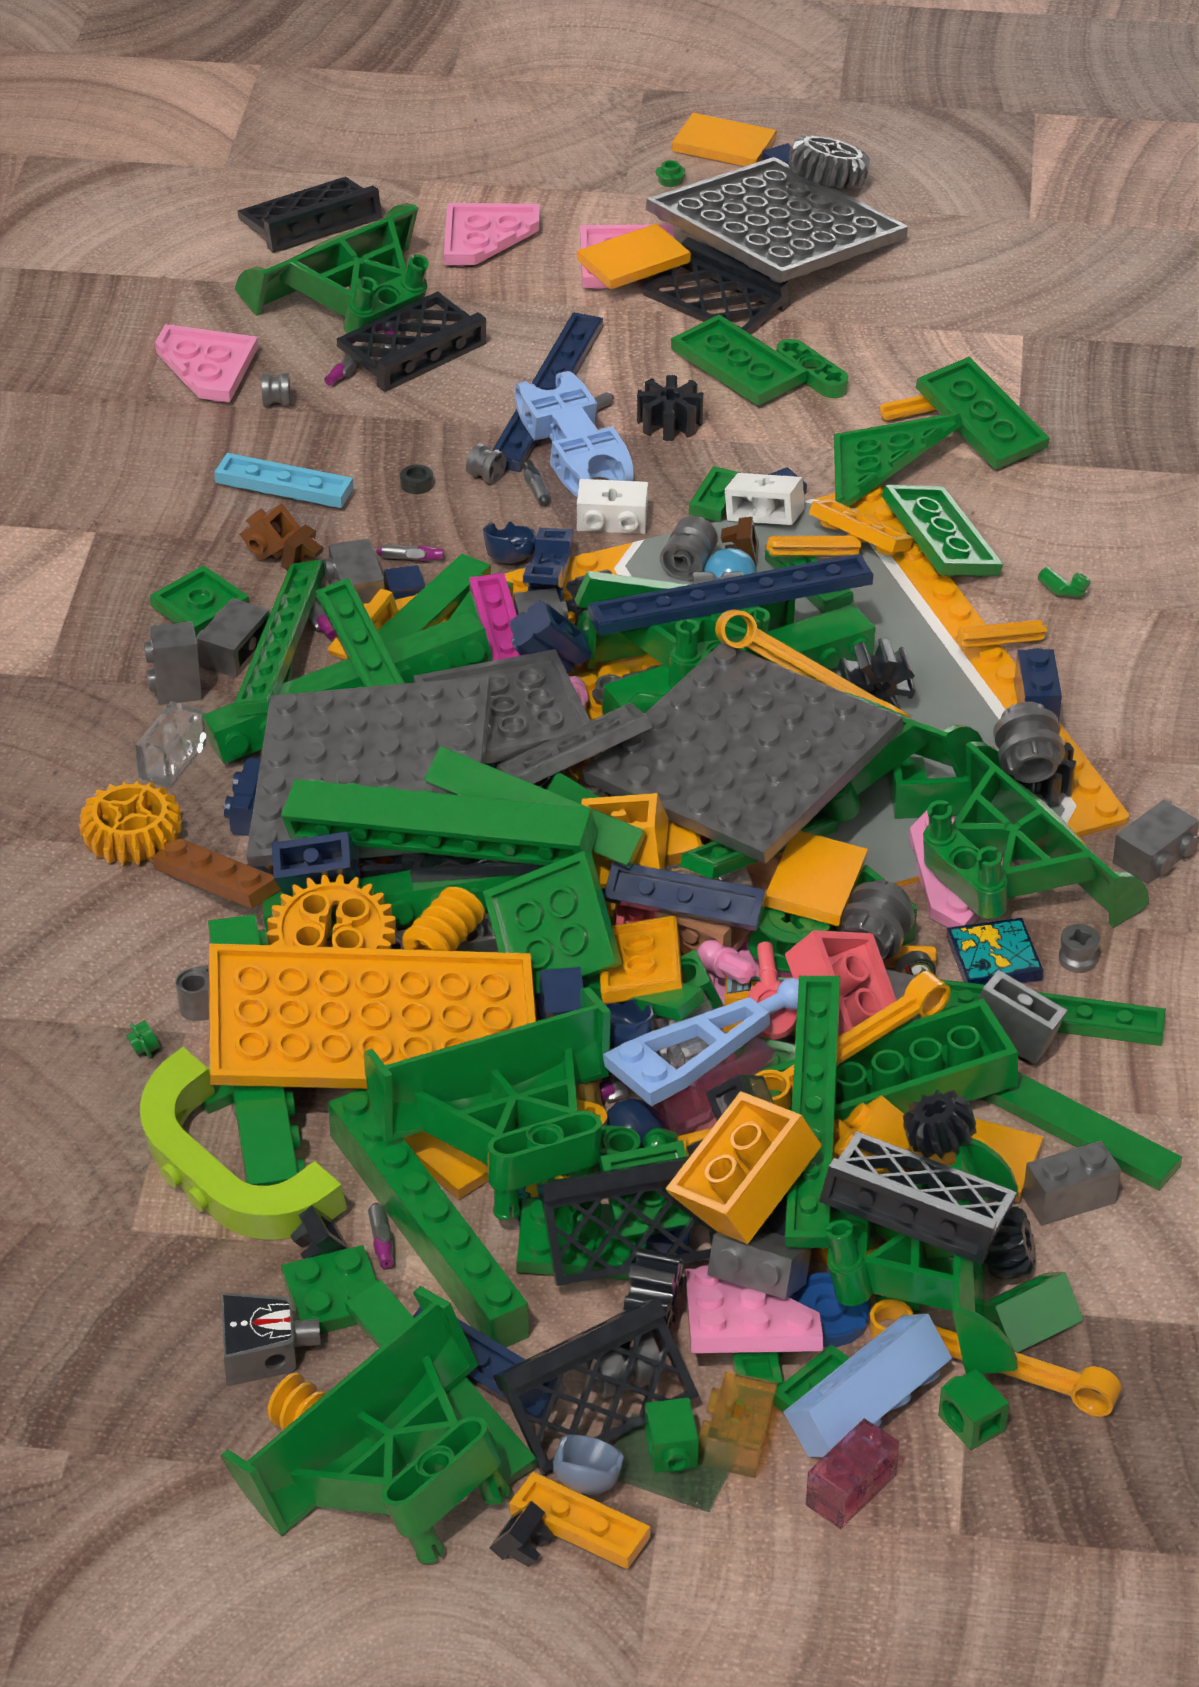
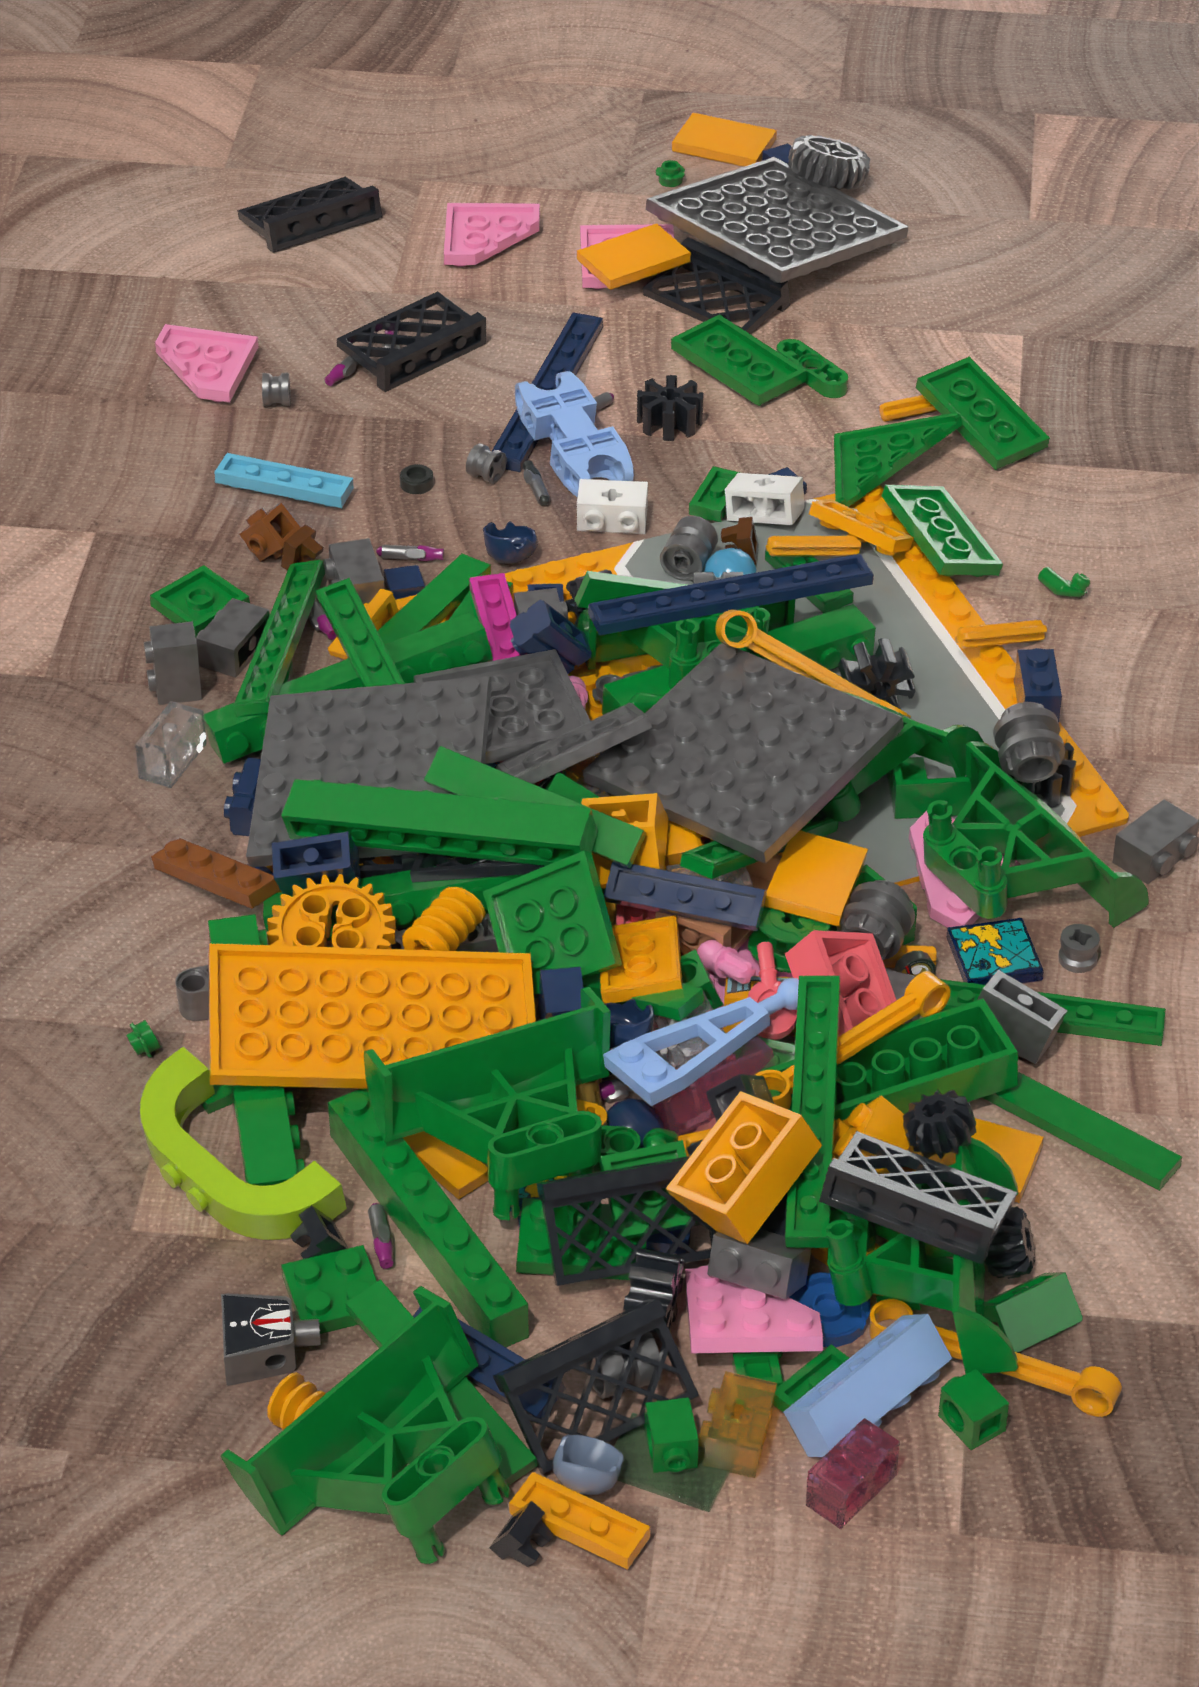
light orange gear [79,780,182,867] -> none
green piece [235,203,429,333] -> none
dark blue slope [523,527,574,588] -> none
flat silver brick [1023,1141,1121,1226] -> none

